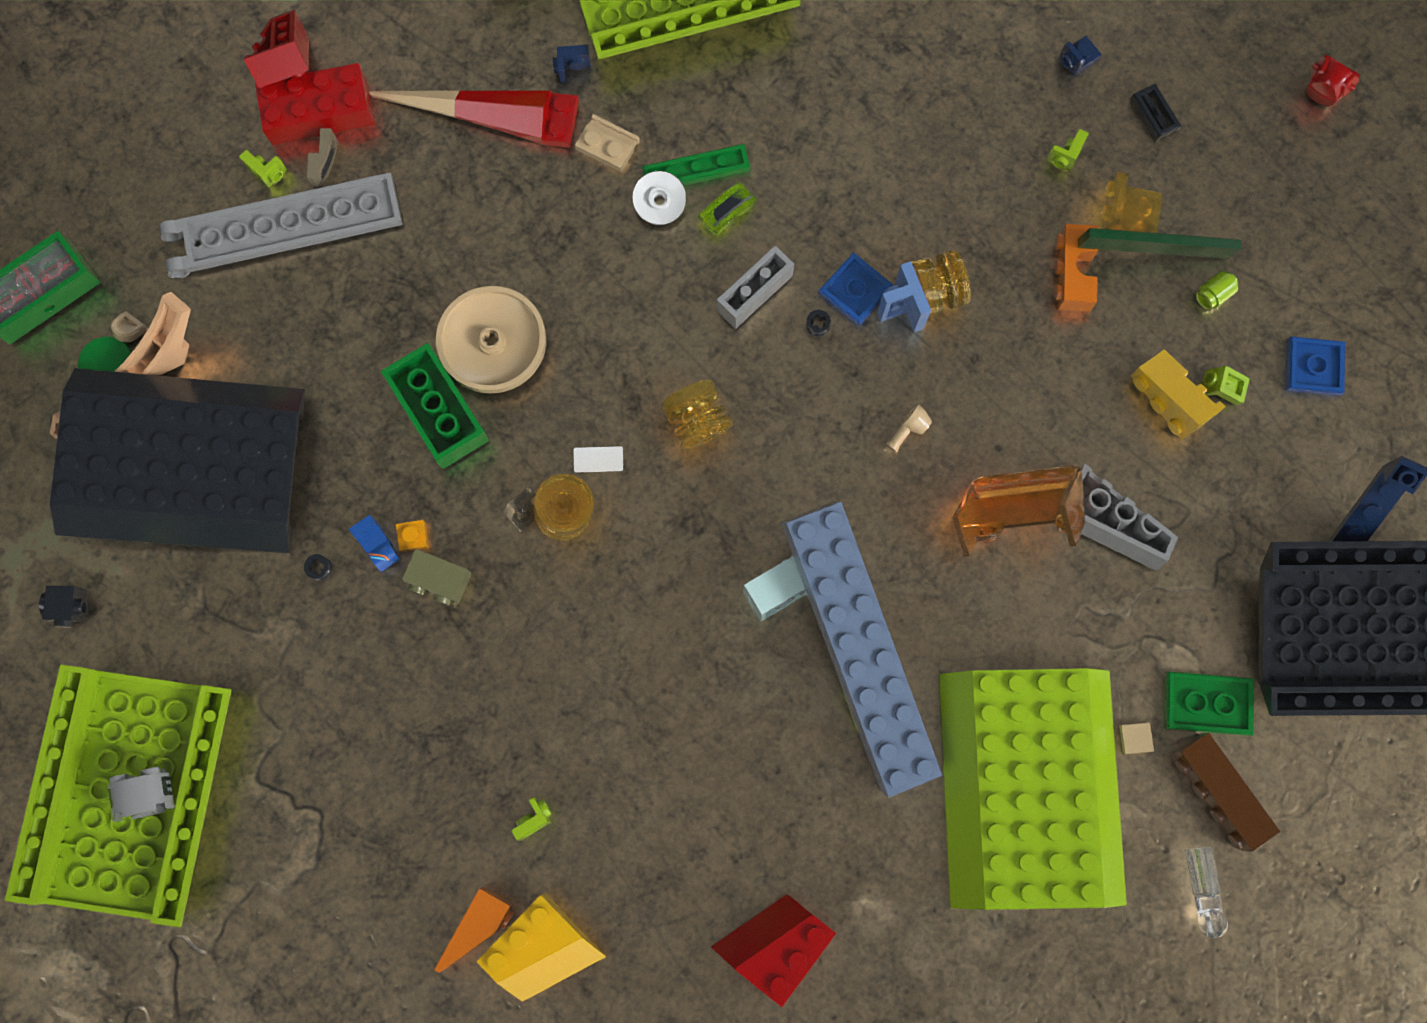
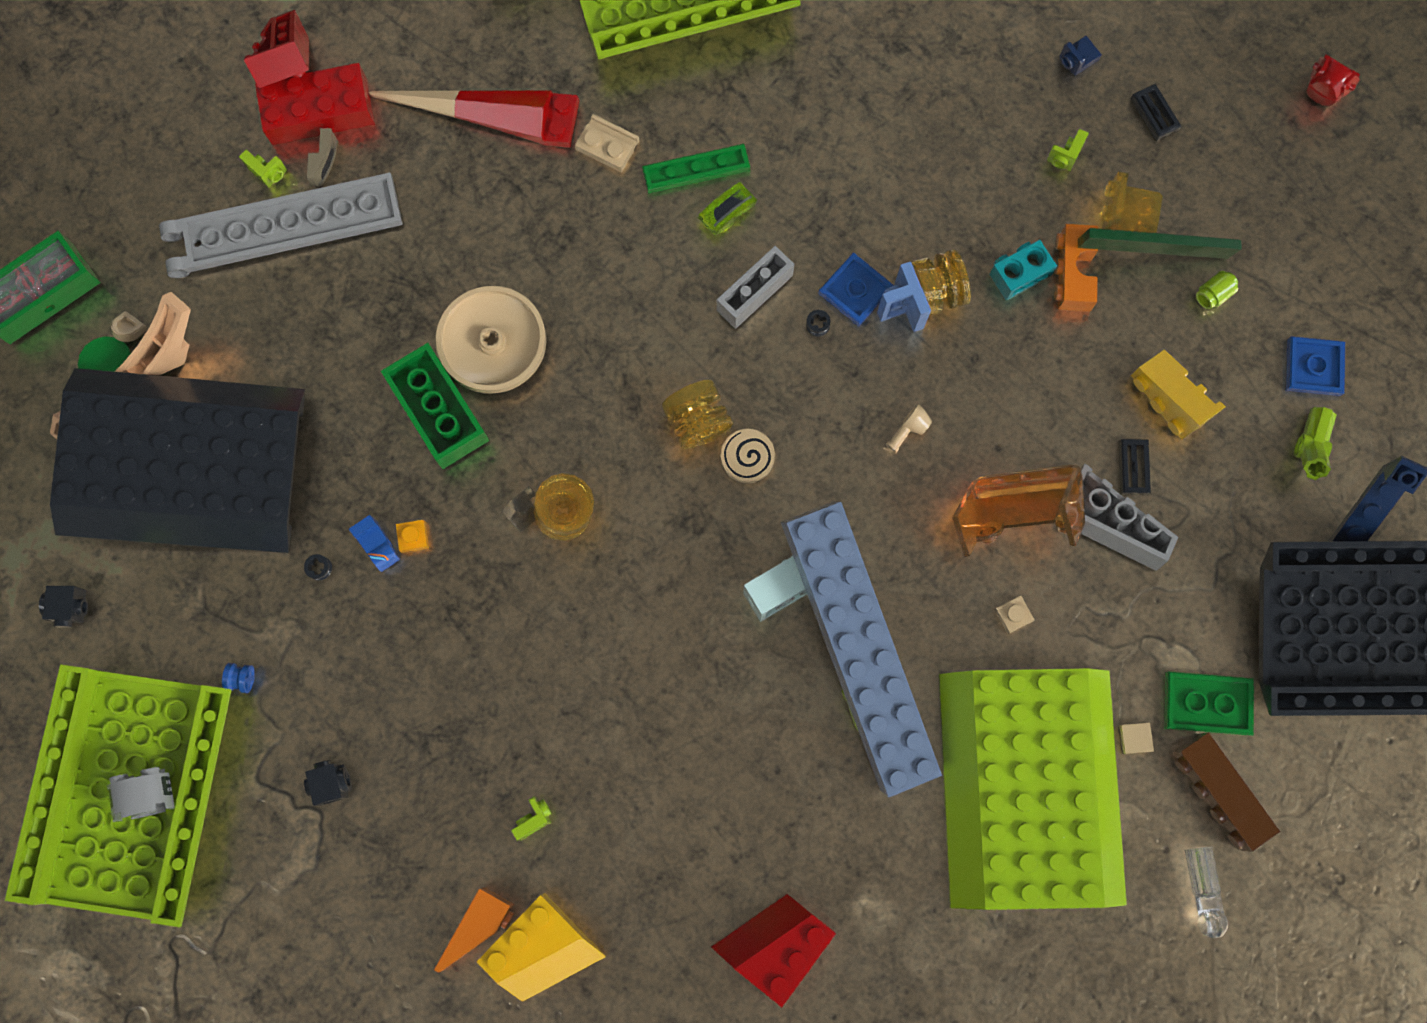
olive brick [402,549,472,606] -> none
dark blue bracket [553,45,591,83] -> none
white sticker [574,446,623,472] -> none
white dish [633,171,686,225] -> none
lime bracket [1202,366,1250,405] -> none
none -> blue wheel [222,663,255,693]
none -> black brick [304,760,352,806]
none -> tan tile [720,429,775,484]
none -> teal brick [989,240,1057,301]
none -> tan plate [994,596,1035,634]
none -> black tile [1118,439,1151,495]
none -> lime piece [1294,407,1337,480]

